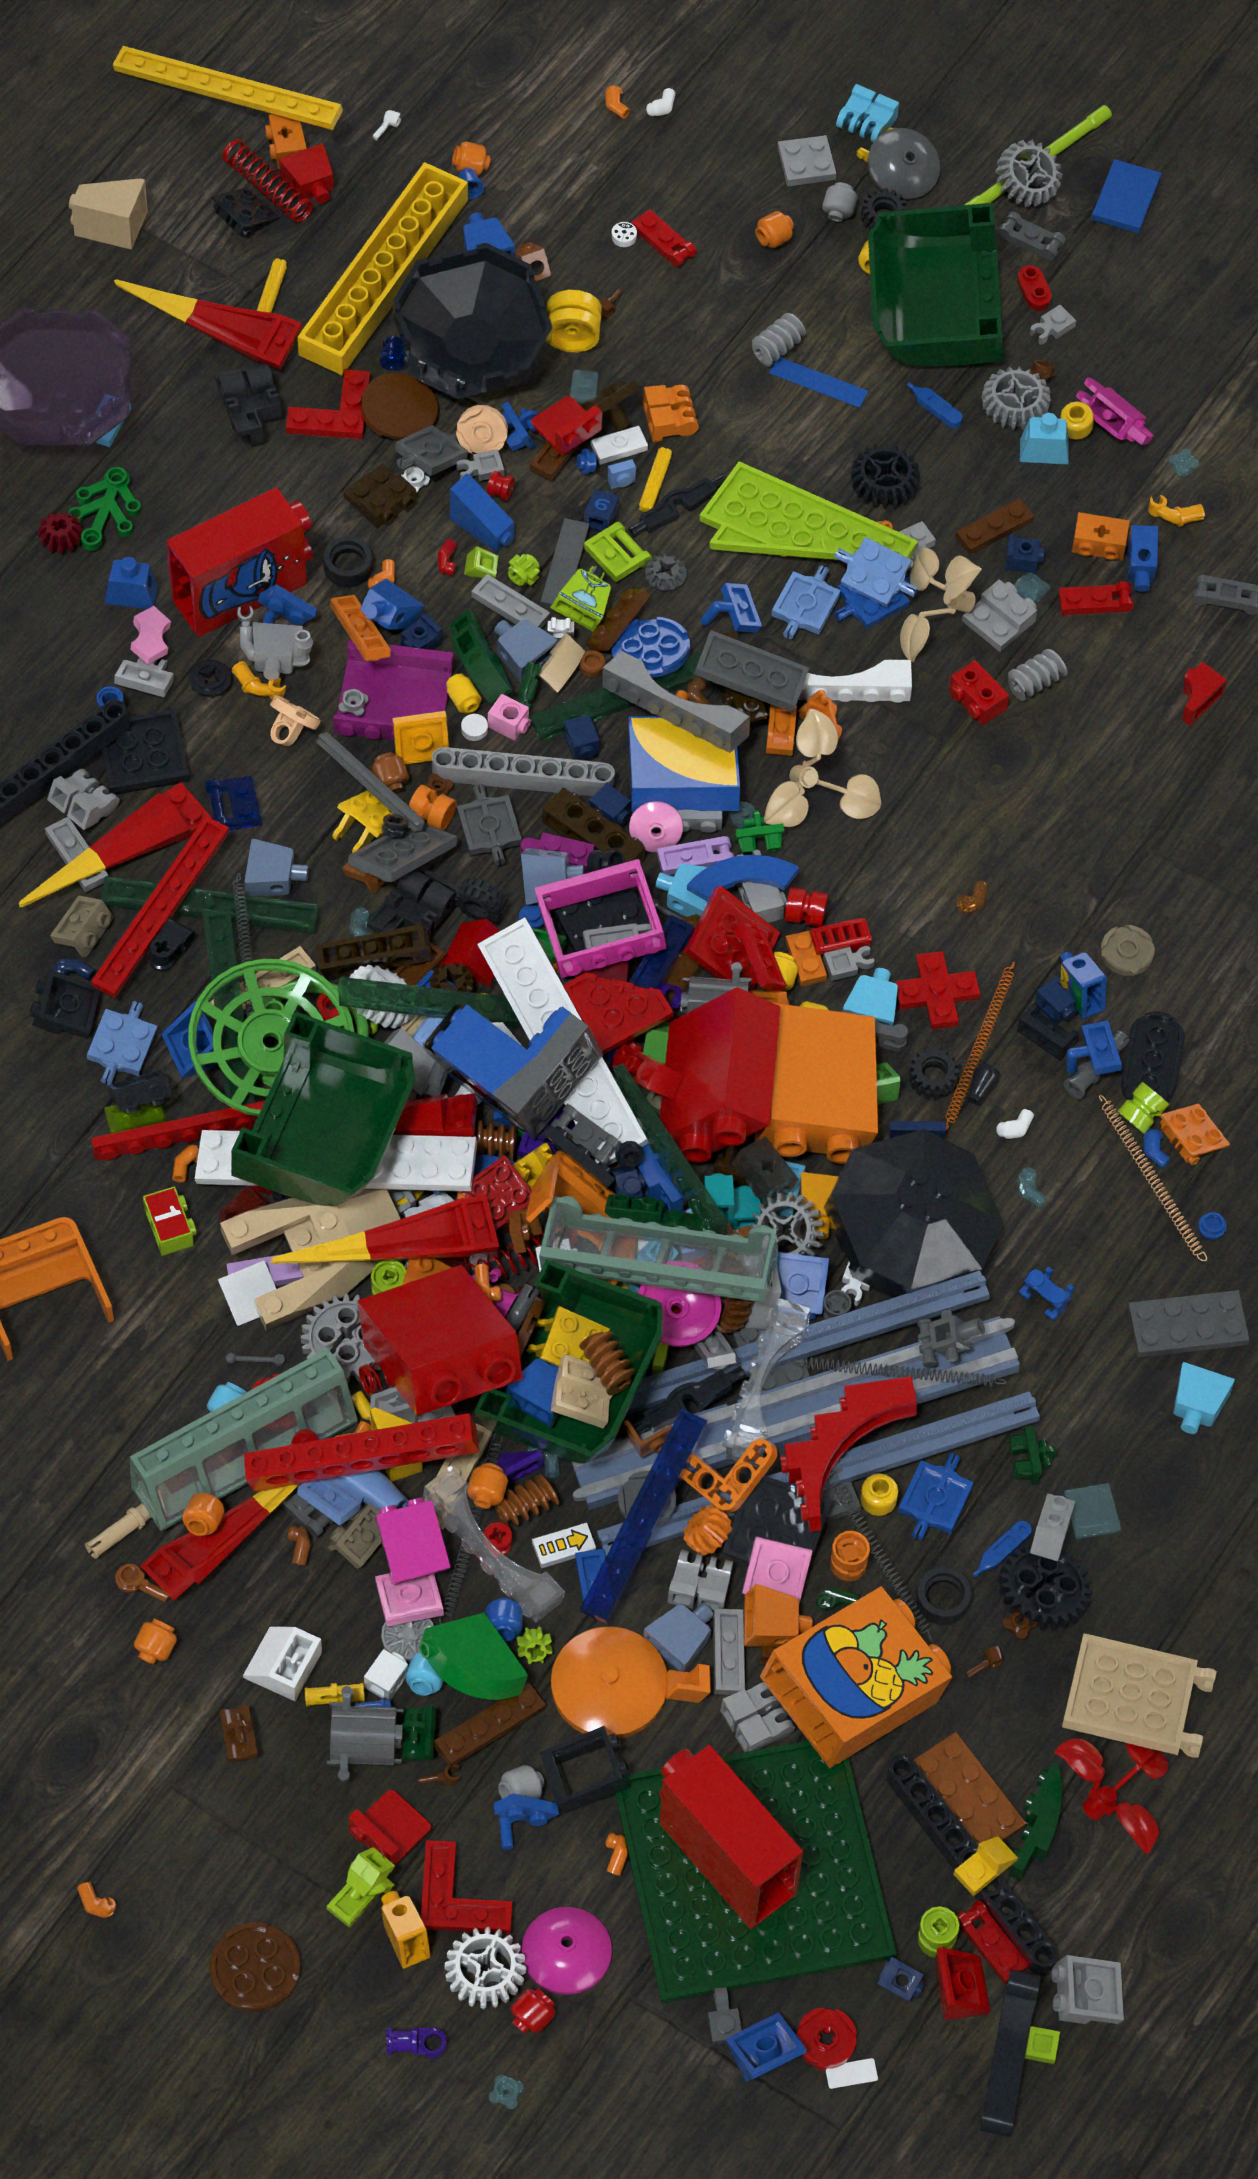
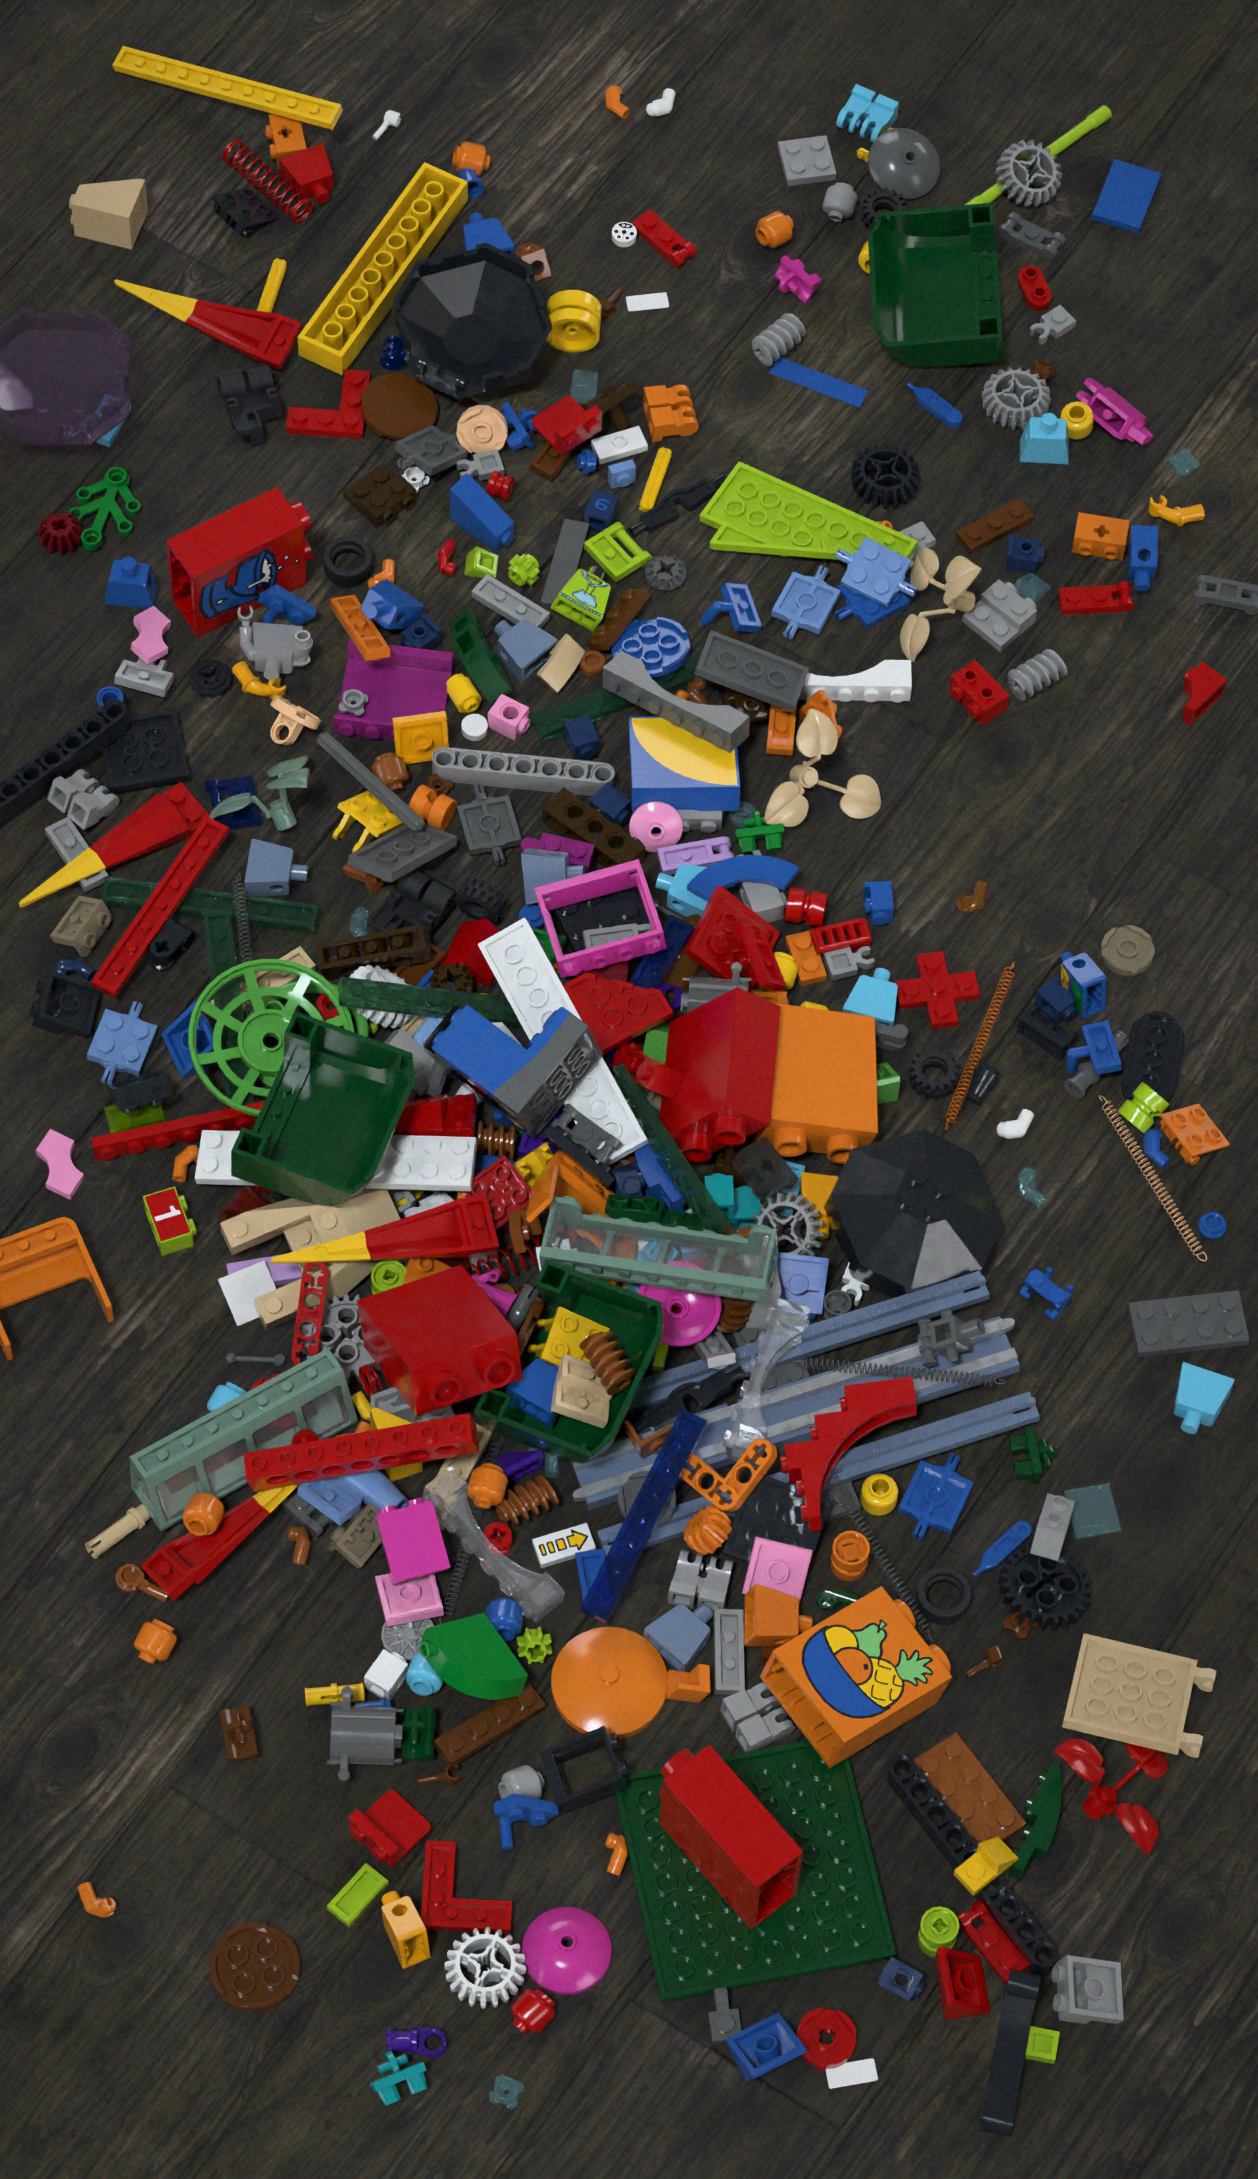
white slope [243,1627,322,1701] -> none
lime piece [346,1847,395,1900] -> none
black bush [382,814,407,838] -> none
orange arm [475,1264,502,1303] -> none
dark green axle [517,662,542,713] -> none
white plate [548,617,574,641] -> none
black wheel [587,850,625,873] -> none
black plate [615,1141,643,1168] -> none
dark blue tile [888,1121,946,1139] -> none
none -> bright pink tile [36,1129,84,1200]
none -> sand green plant [209,755,310,831]
none -> red beam [291,1262,328,1366]
none -> teal hips [369,2050,427,2106]
none -> white sticker [626,292,669,312]
none -> dark pink hips [774,256,822,304]
none -> blue brick [862,881,894,925]

